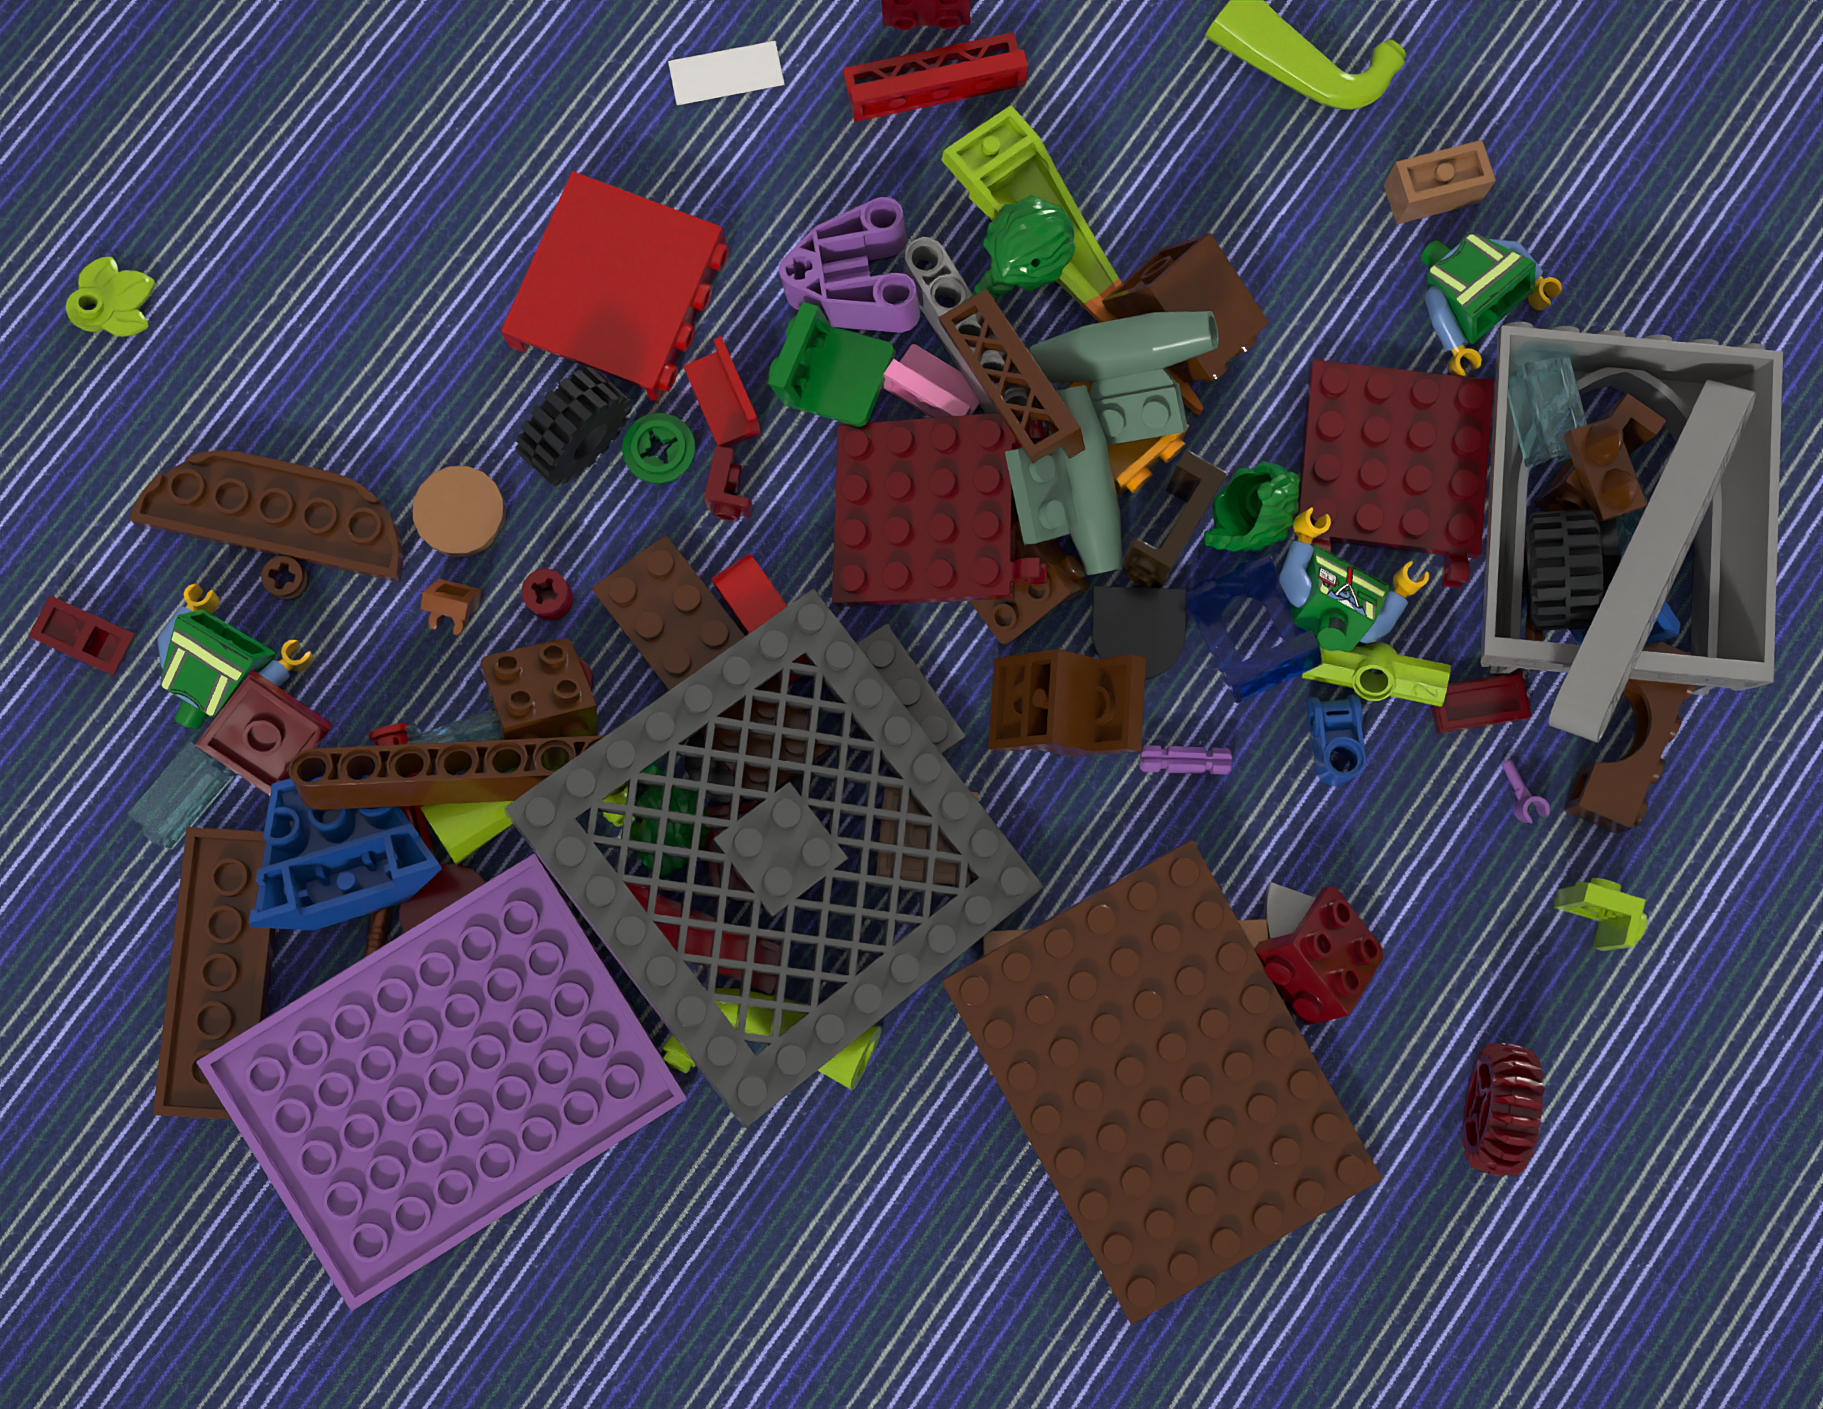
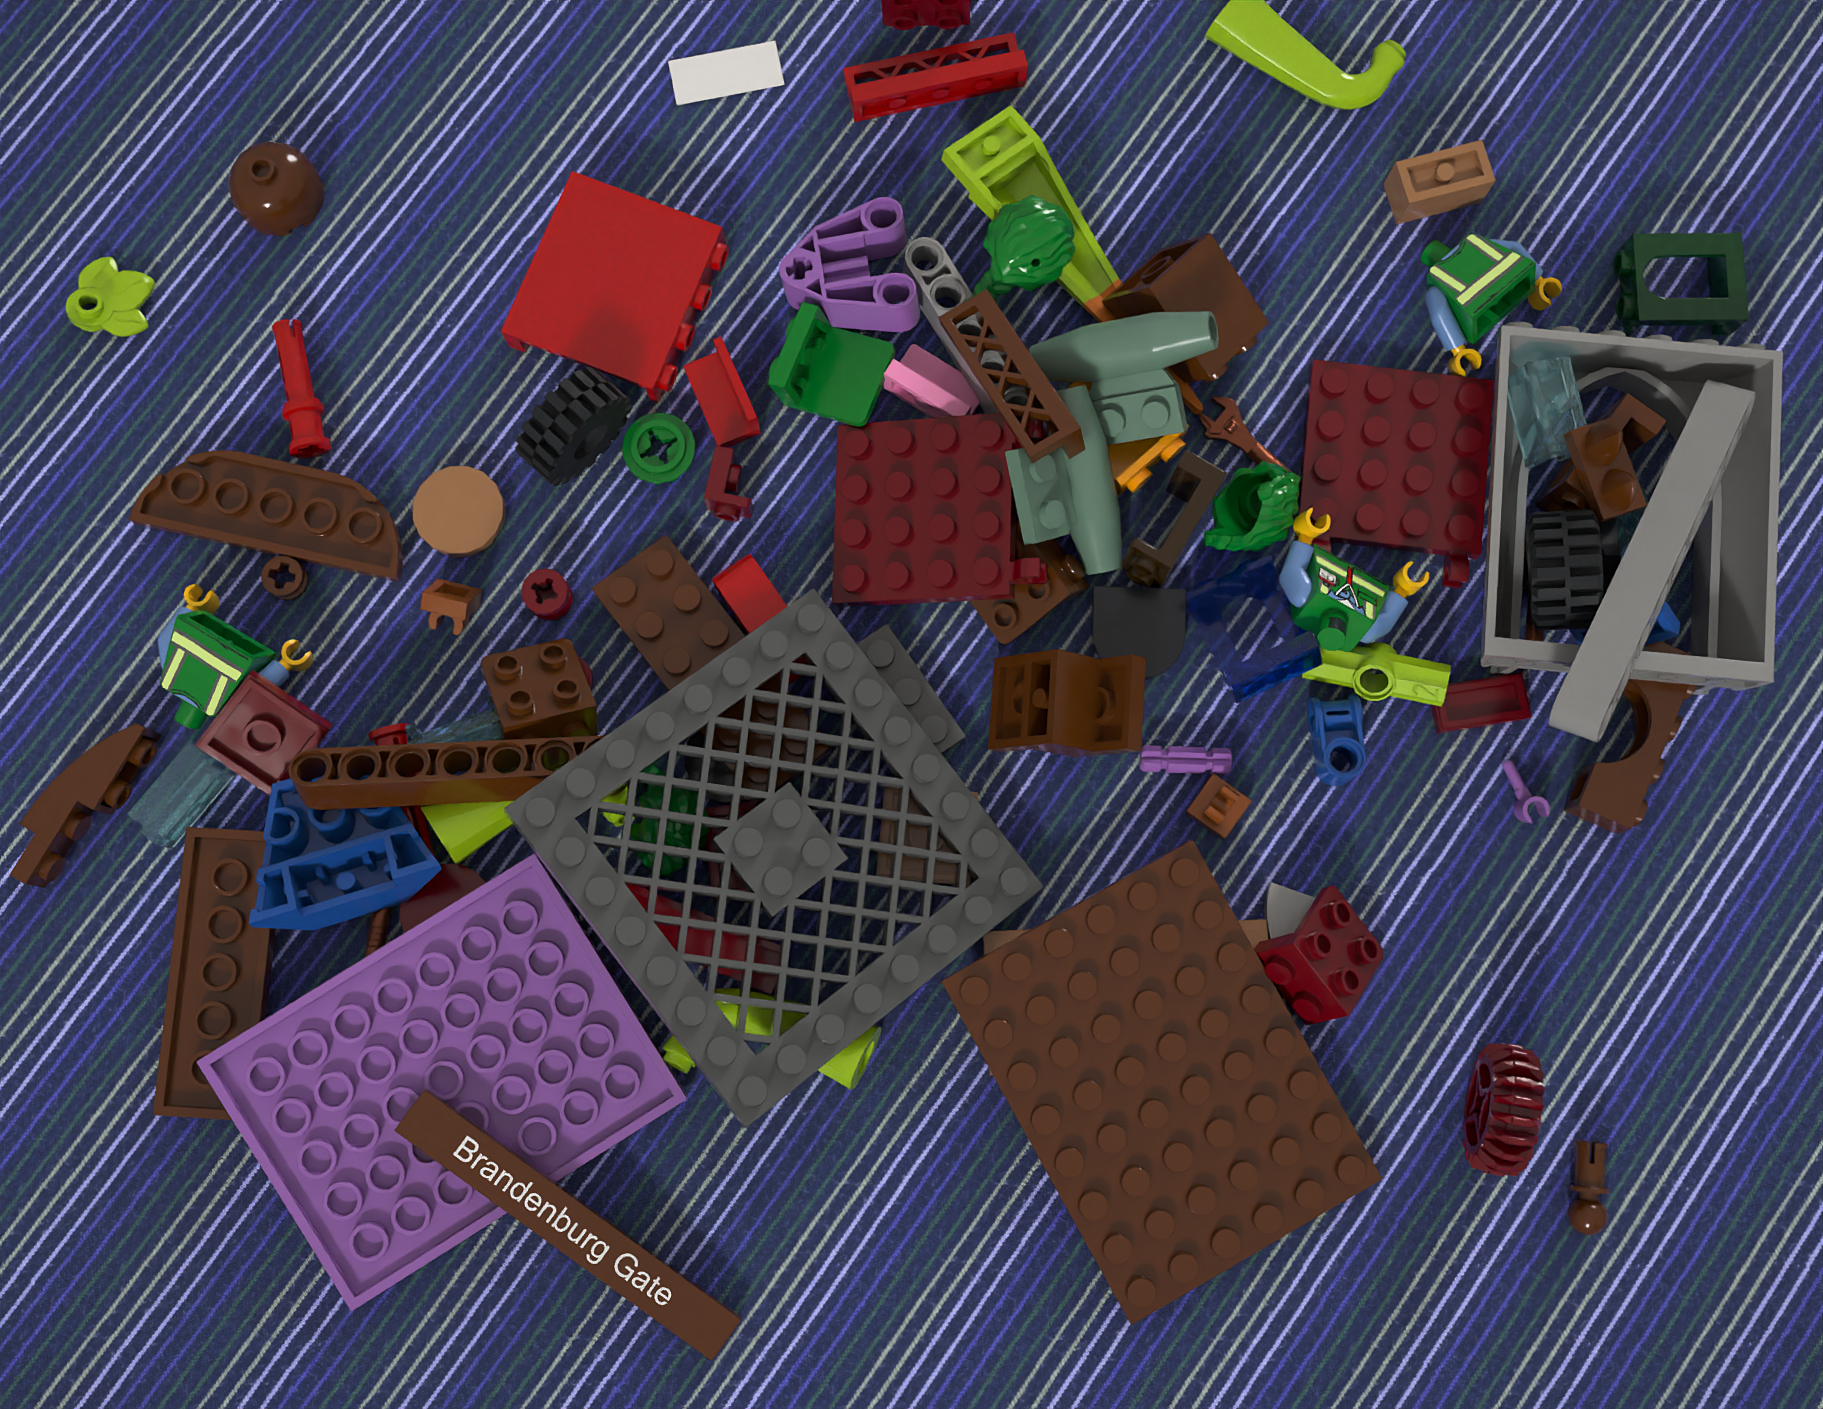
dark red slope [28,595,136,676] -> none
lime bracket [1553,878,1647,951] -> none
none -> reddish brown slope [10,723,161,888]
none -> reddish brown cylinder [228,142,324,236]
none -> red pin [272,319,331,458]
none -> reddish brown tile [394,1088,741,1361]
none -> dark orange tile [1185,773,1252,840]
none -> copper piece [1198,396,1301,483]
none -> reddish brown pin [1568,1140,1609,1235]
none -> dark green panel [1613,233,1749,336]

